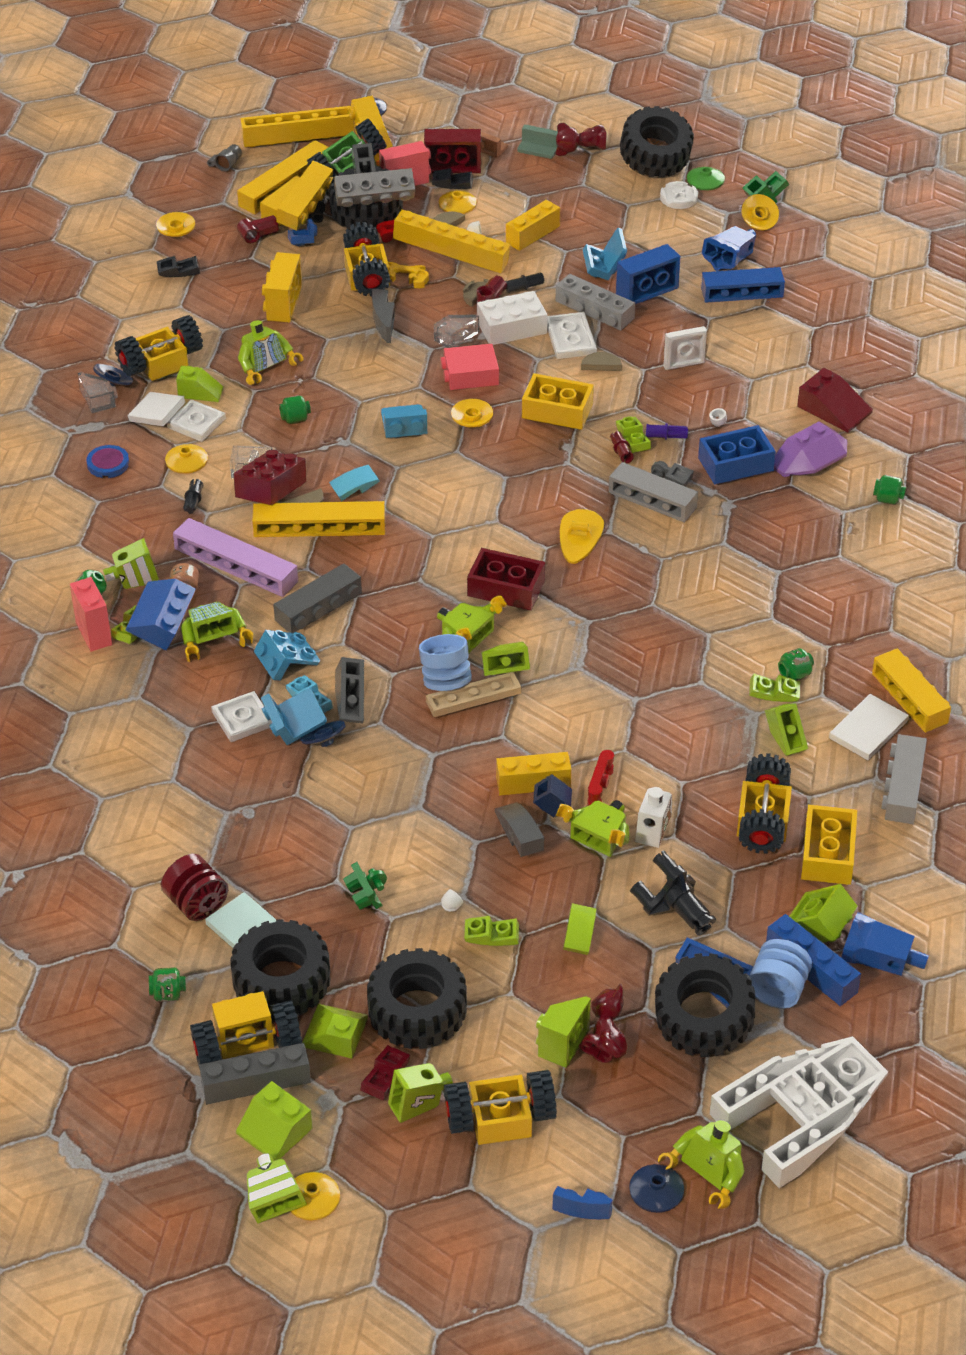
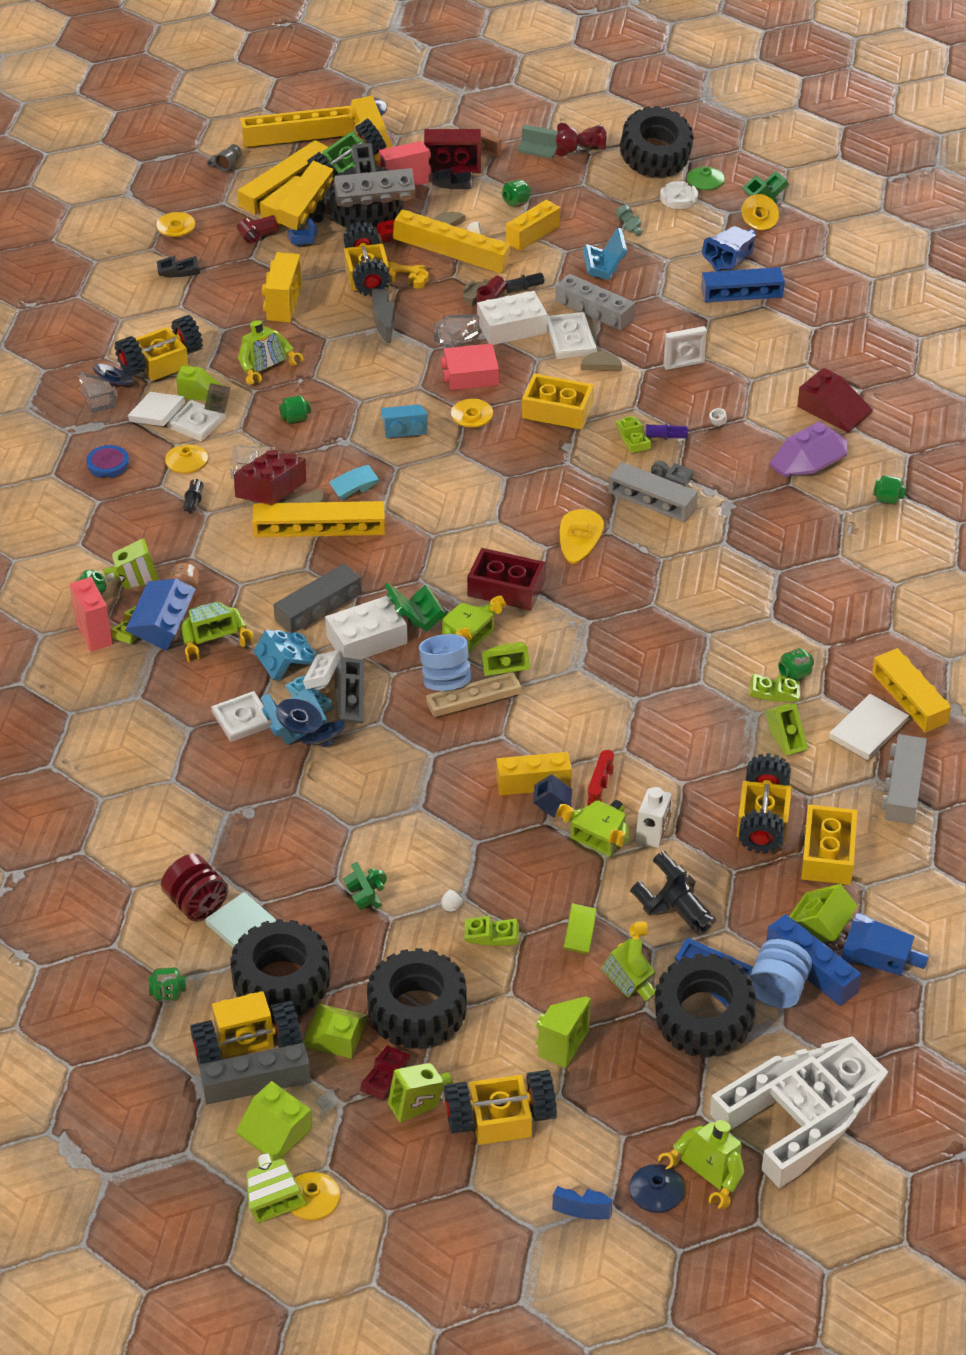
lavender brick [173,518,298,597] -> none
yellow dish [439,190,477,214] -> none
dark grey slope [495,802,544,857] -> none
dark red animal [579,984,627,1063] -> none
dark red axle [610,431,634,464] -> none
blue brick [616,244,681,304] -> none
blue brick [698,425,776,485] -> none
none -> clear smoke brick [204,383,230,414]
none -> dark blue dish [276,698,322,735]
none -> white plate [303,650,341,690]
none -> white brick [325,596,407,659]
none -> green bracket [384,582,446,632]
none -> green head [502,179,531,206]
none -> lime torso [601,921,655,1002]
none -> sand green piece [616,205,642,236]

